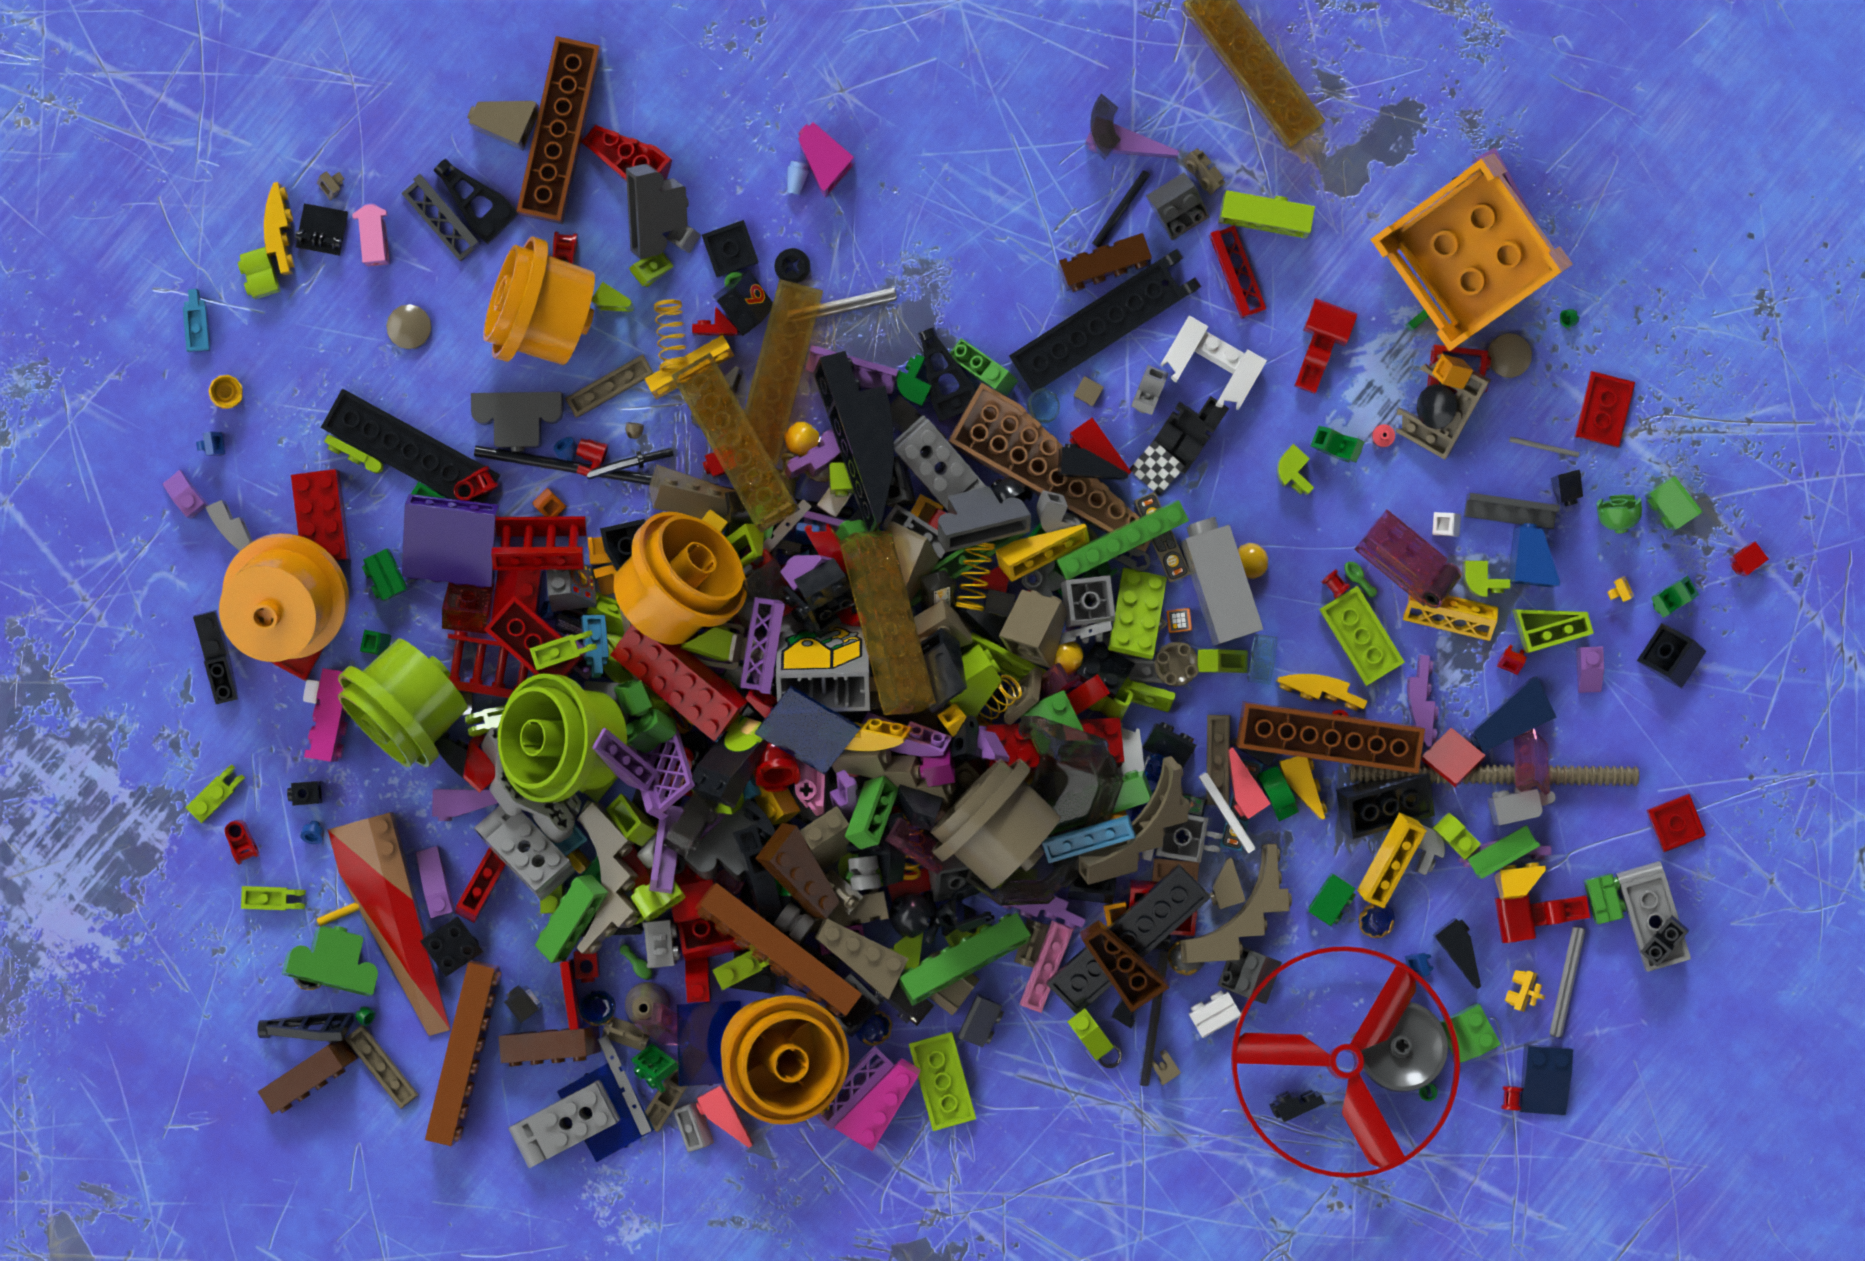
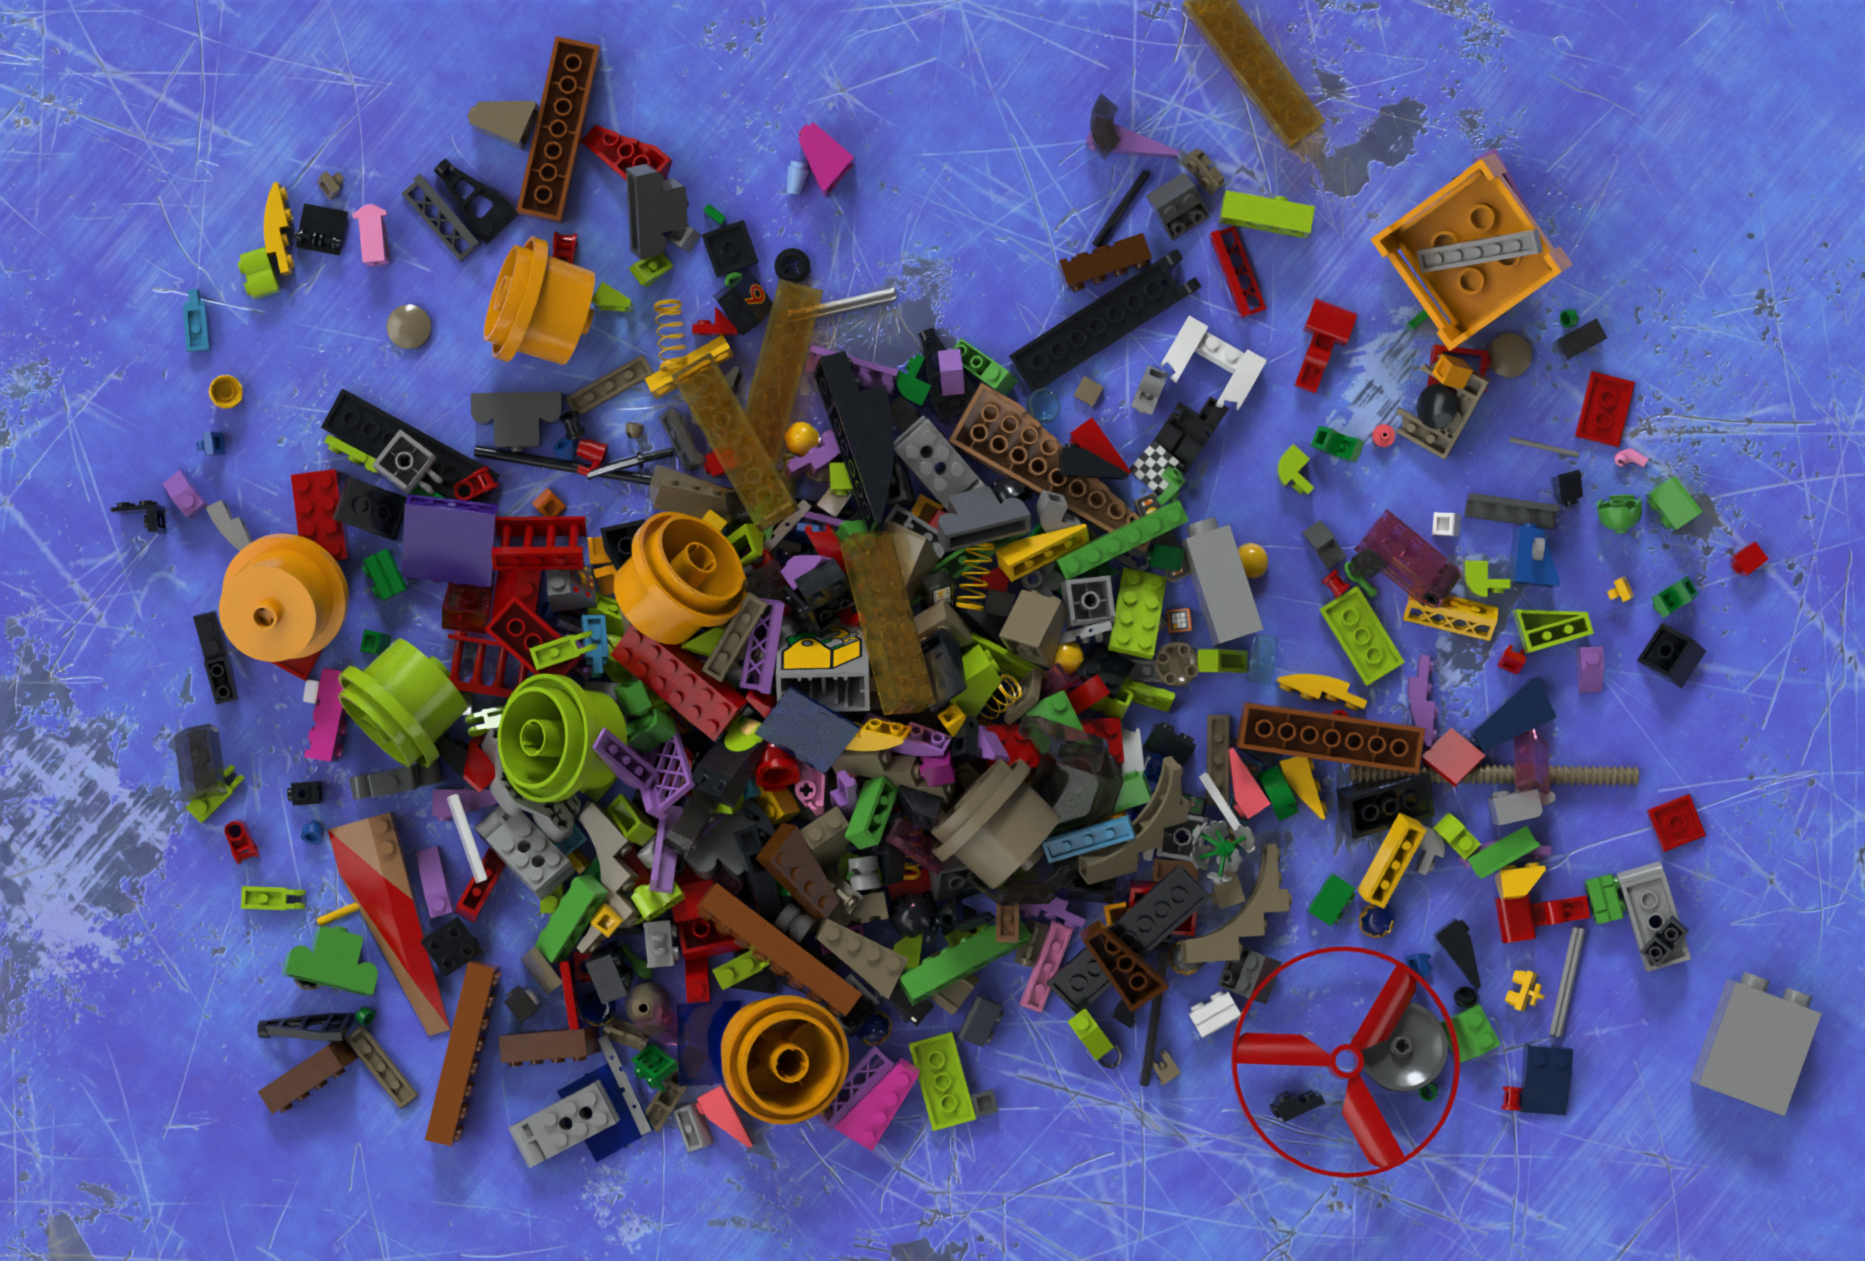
none -> black bracket [110,500,166,534]
none -> clear smoke slope [174,724,227,802]
none -> black tile [332,476,407,541]
none -> dark grey brick [349,759,444,800]
none -> light grey hinge [372,429,443,495]
none -> white tile [447,794,487,883]
none -> dark tan tile [520,947,562,995]
none -> black bush [559,410,585,440]
none -> black slope [585,941,634,1004]
none -> yellow slope [590,903,623,938]
none -> dark grey plate [659,408,704,471]
none -> dark tan tile [702,592,769,682]
none -> green tile [703,204,726,227]
none -> medium lavender slope [938,349,965,396]
none -> dark grey plate [971,1089,999,1117]
none -> medium nougat plate [995,896,1019,943]
none -> dark green slope [1145,544,1185,573]
none -> bright green bracket [1156,466,1185,506]
none -> light grey plant [1190,820,1255,885]
none -> dark grey slope [1302,520,1346,569]
none -> clear smoke slope [1350,547,1388,578]
none -> light grey plate [1416,229,1543,273]
none -> black plate [1453,987,1476,1008]
none -> light grey tile [1532,537,1545,561]
none -> clear smoke brick [1553,319,1608,362]
none -> bright pink arm [1614,448,1648,468]
none -> light grey brick [1690,972,1822,1116]

